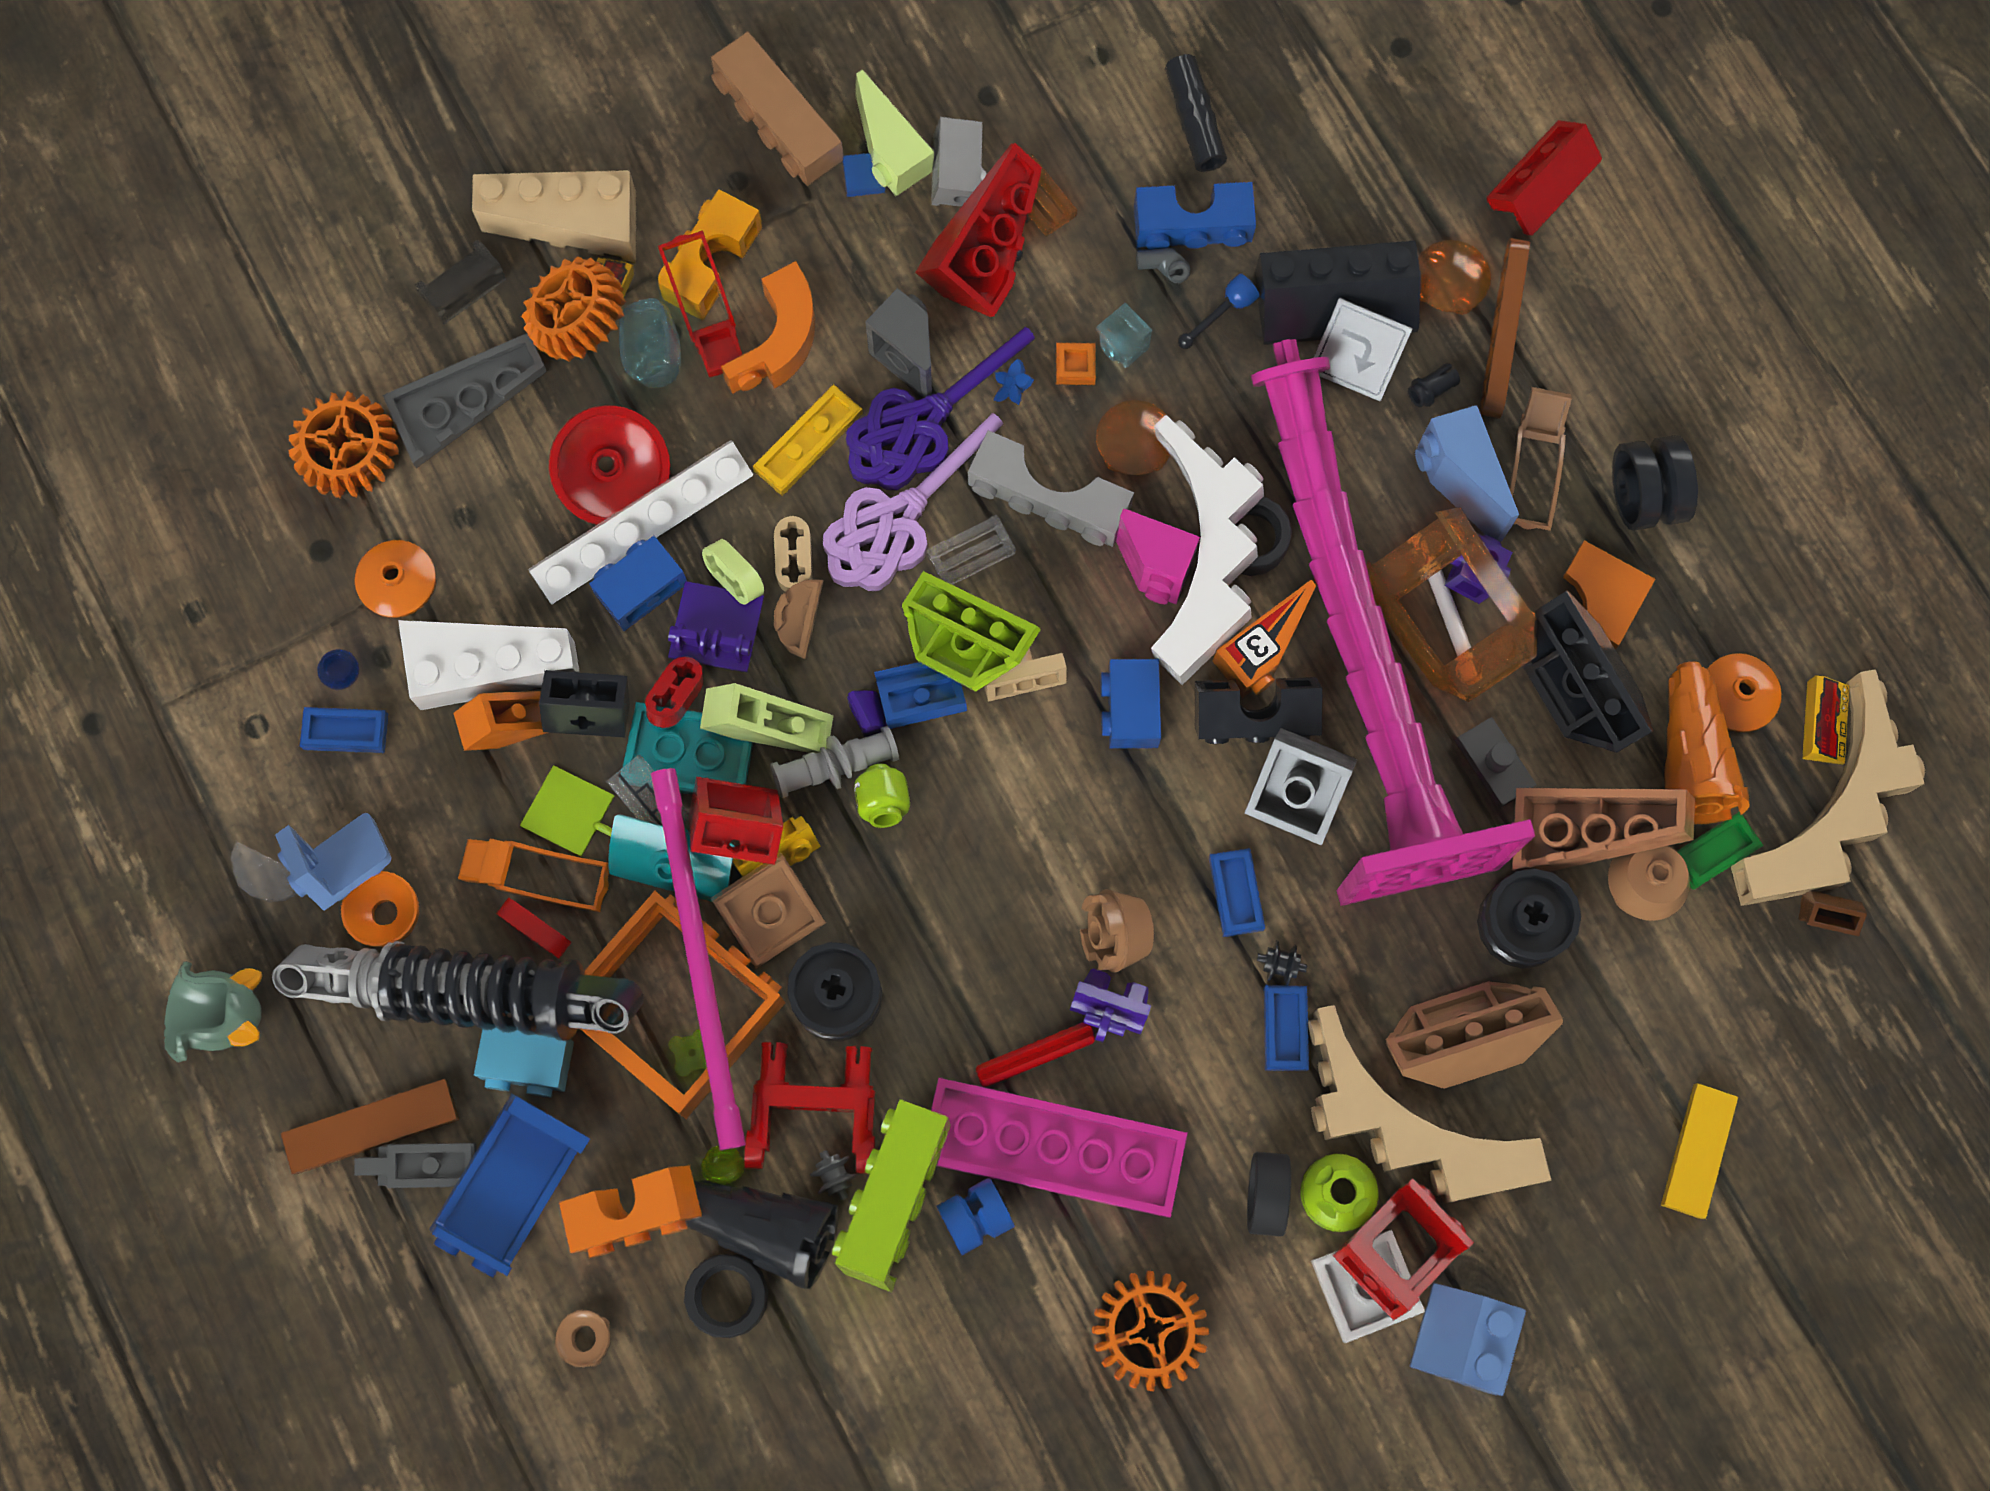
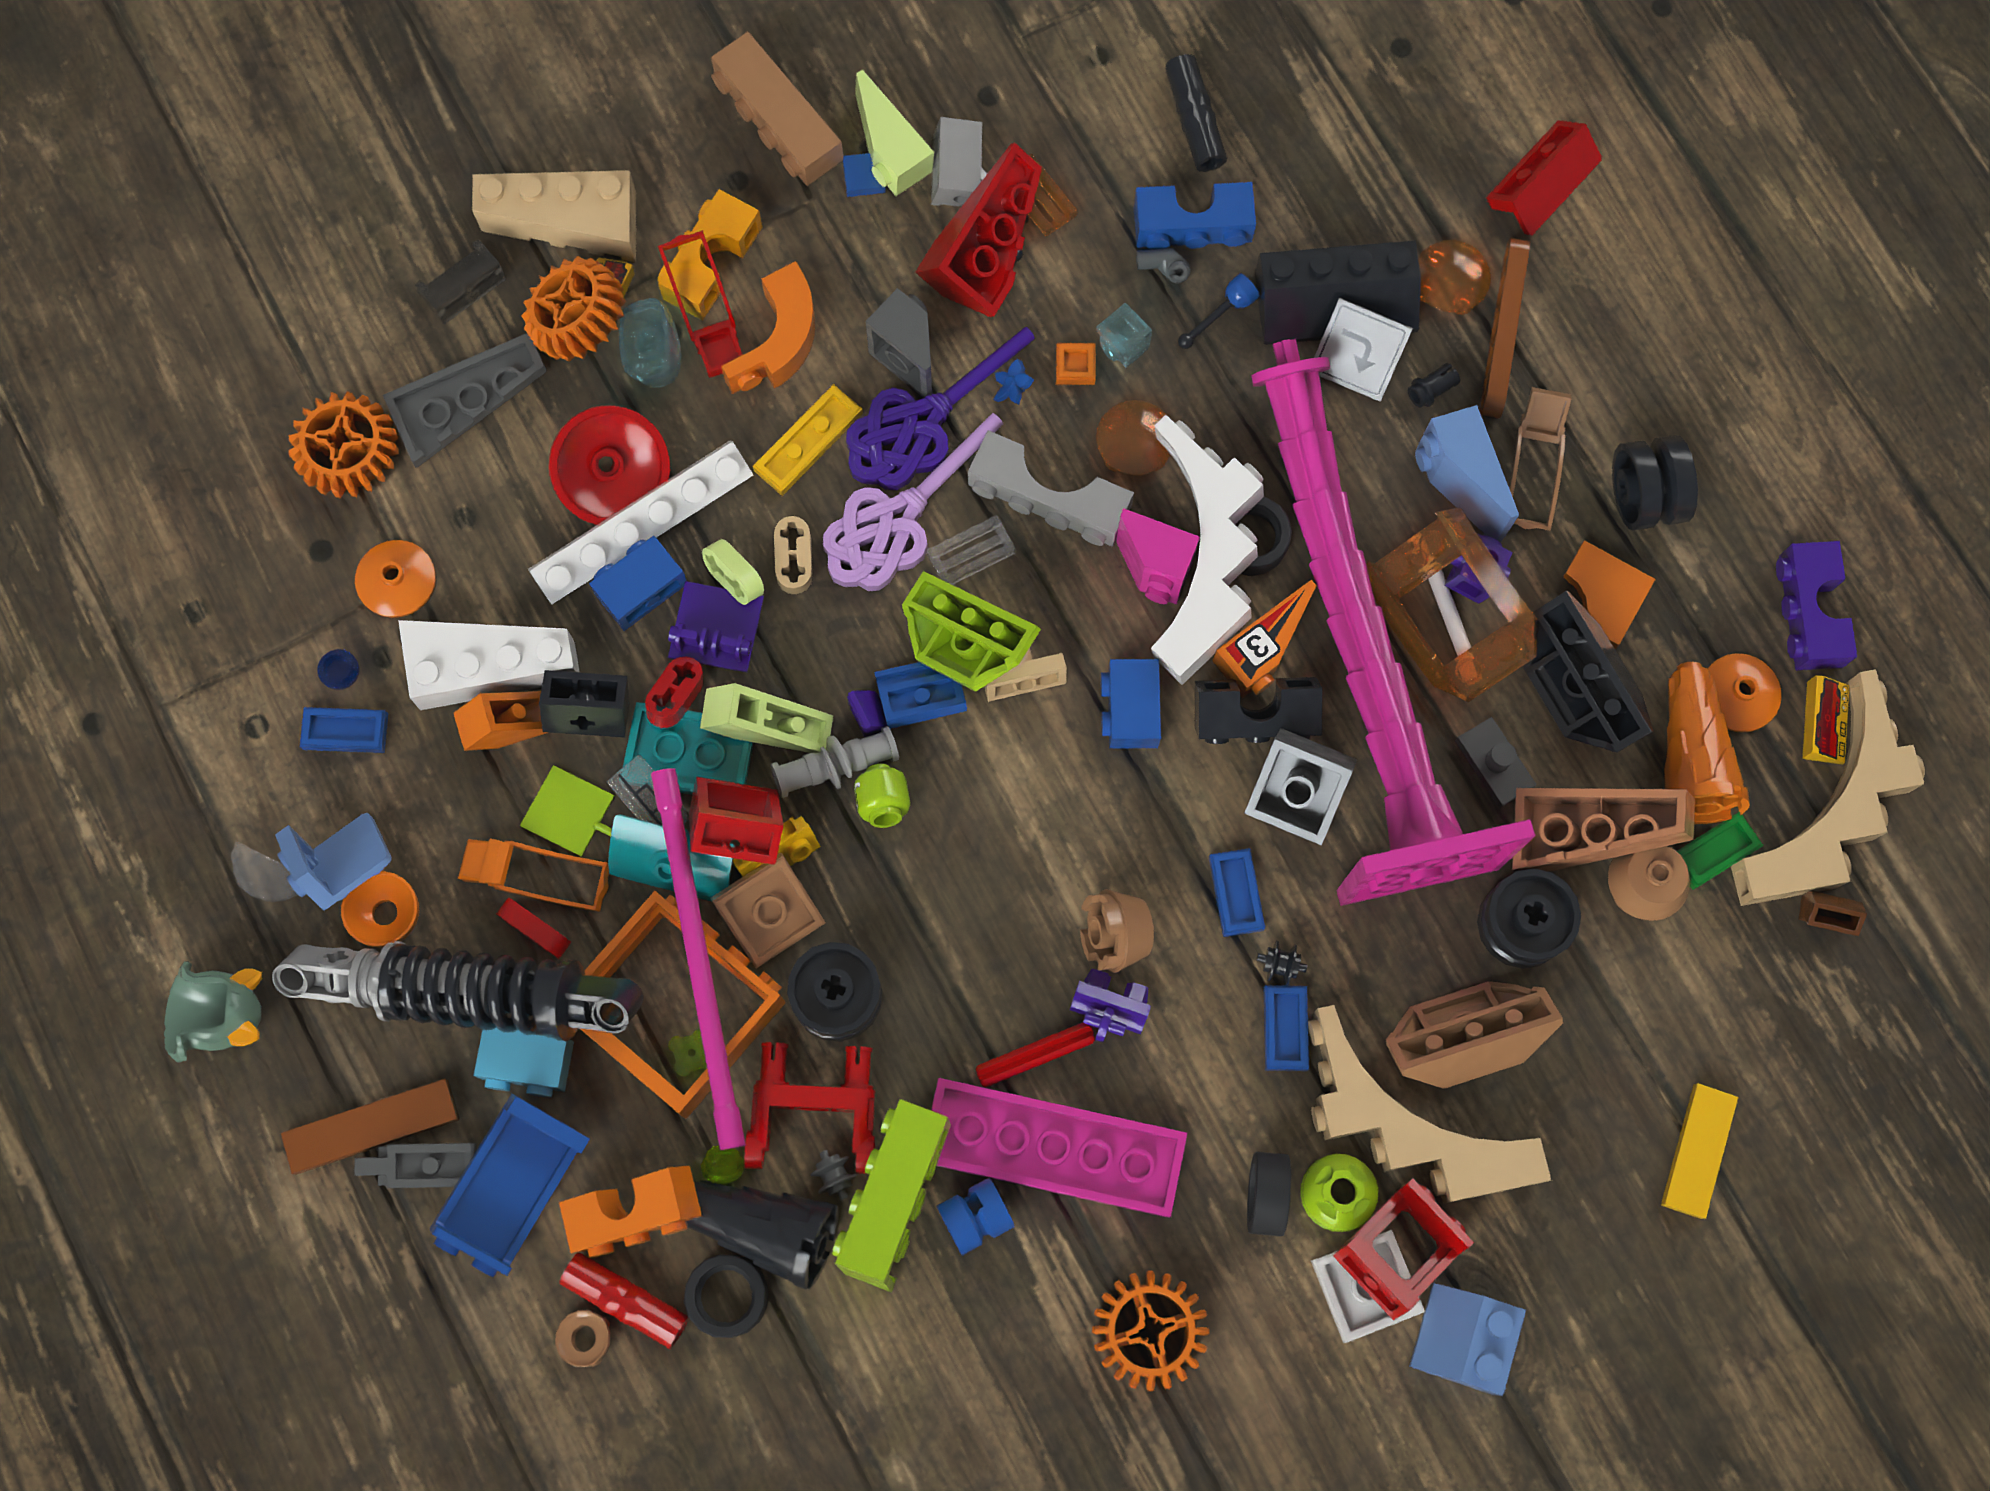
medium nougat tile [774,580,824,659] -> none
none -> red axle [559,1252,689,1349]
none -> dark purple arch [1776,541,1857,671]

